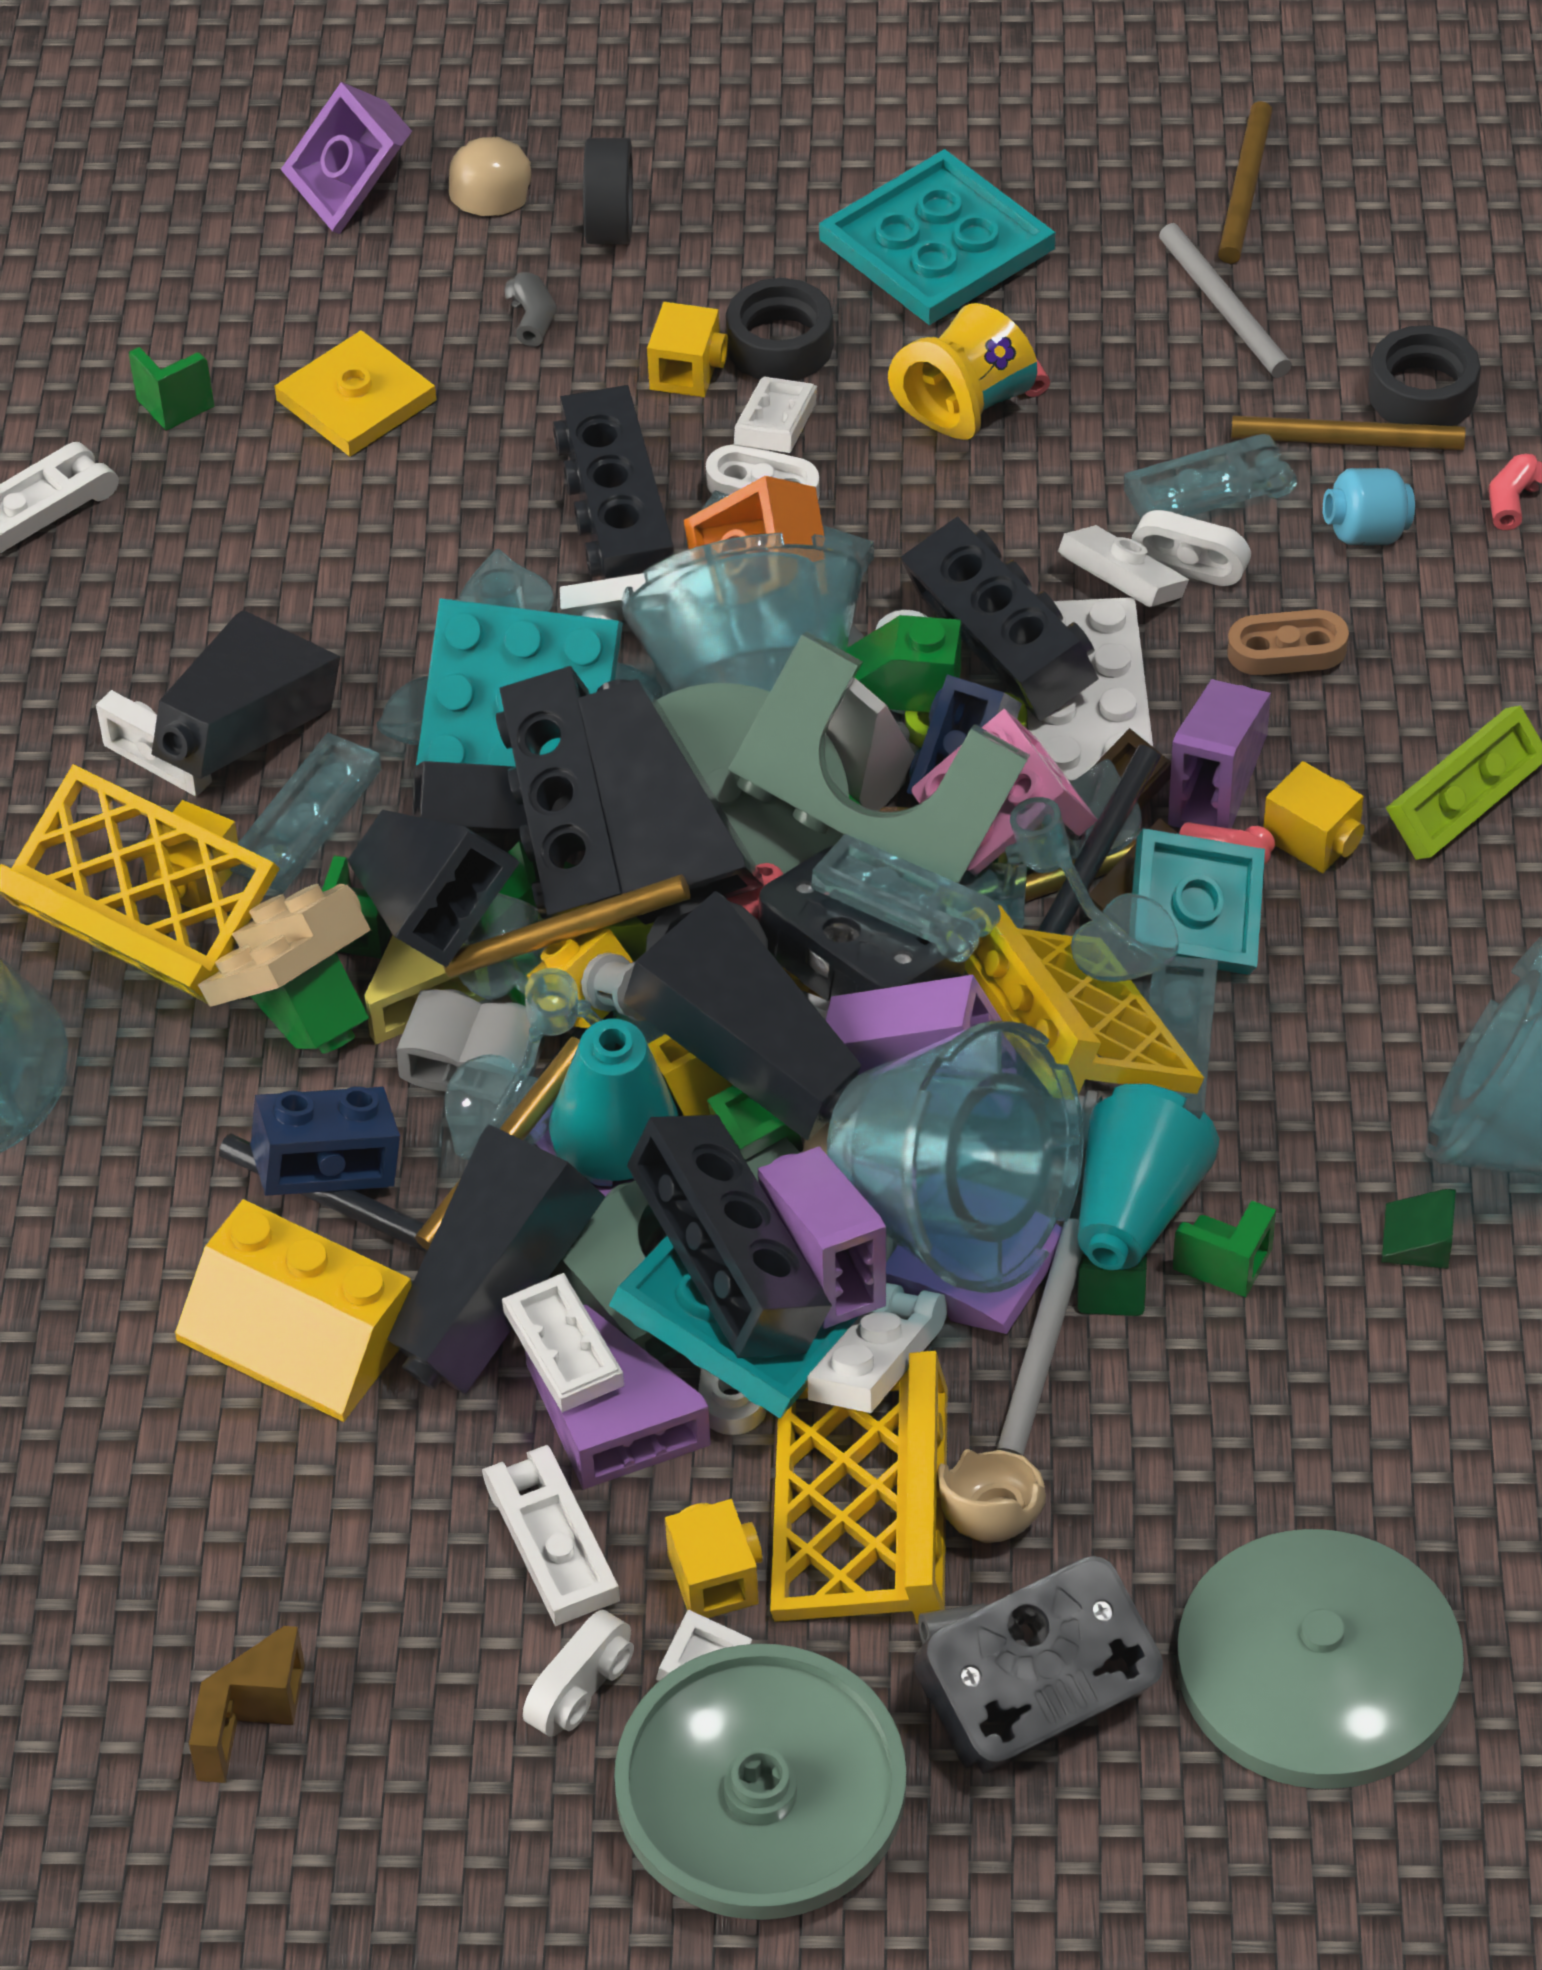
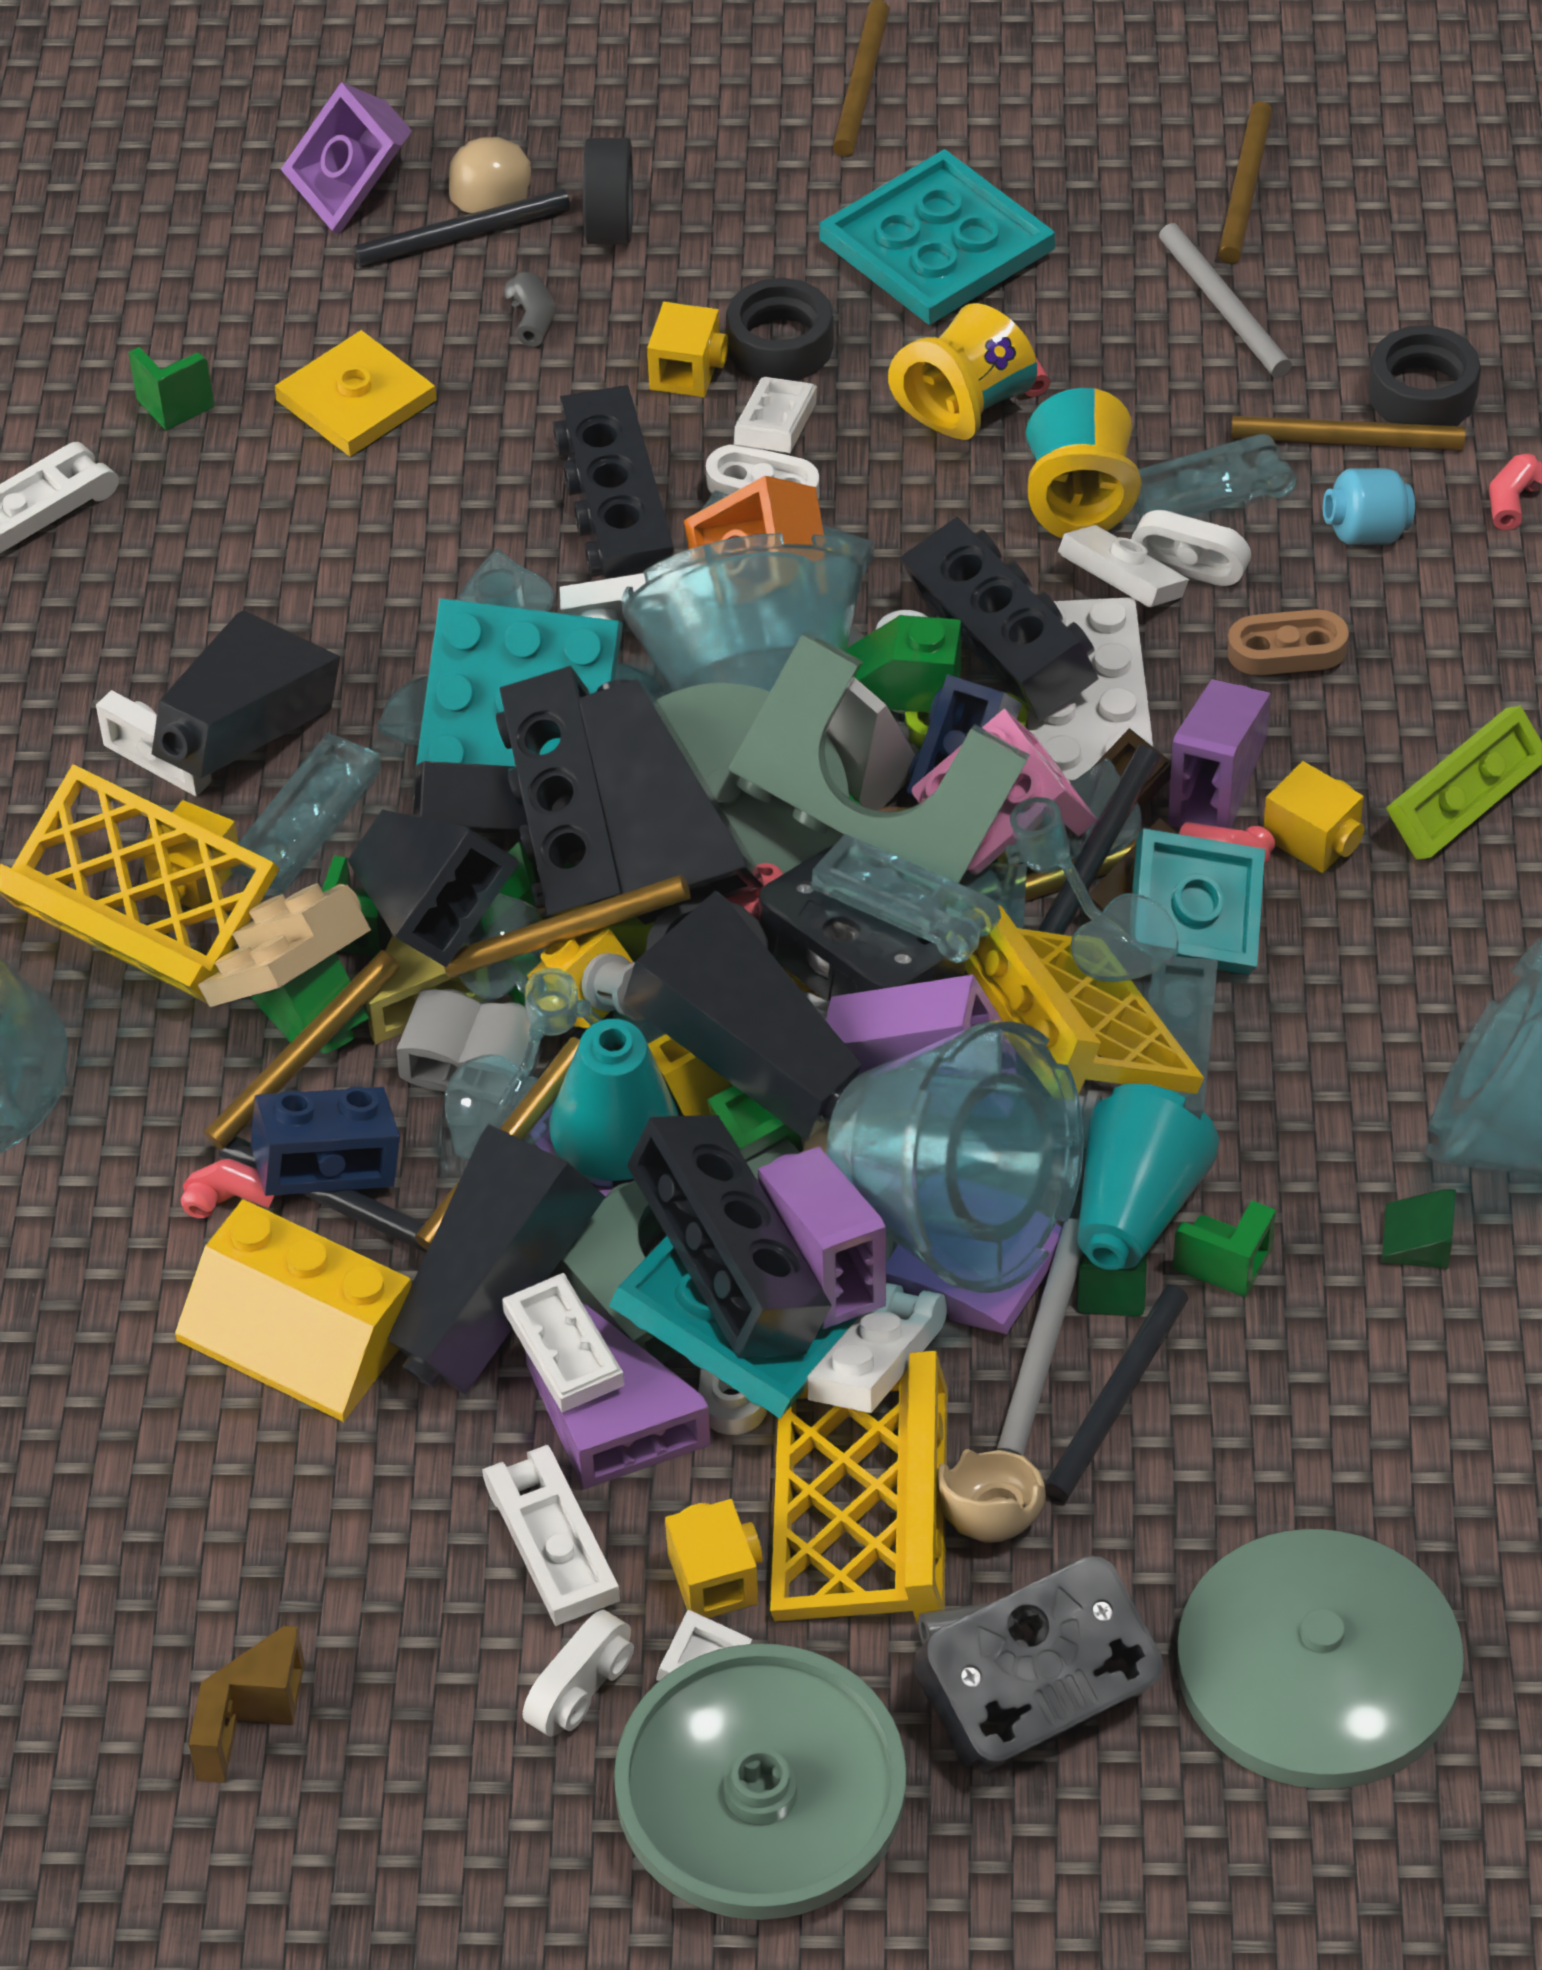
none -> coral arm [181,1159,274,1218]
none -> pearl gold bar [204,950,400,1150]
none -> black bar [353,189,570,267]
none -> pearl gold bar [833,0,890,157]
none -> yellow hat [1025,388,1141,538]
none -> black bar [1045,1285,1188,1502]

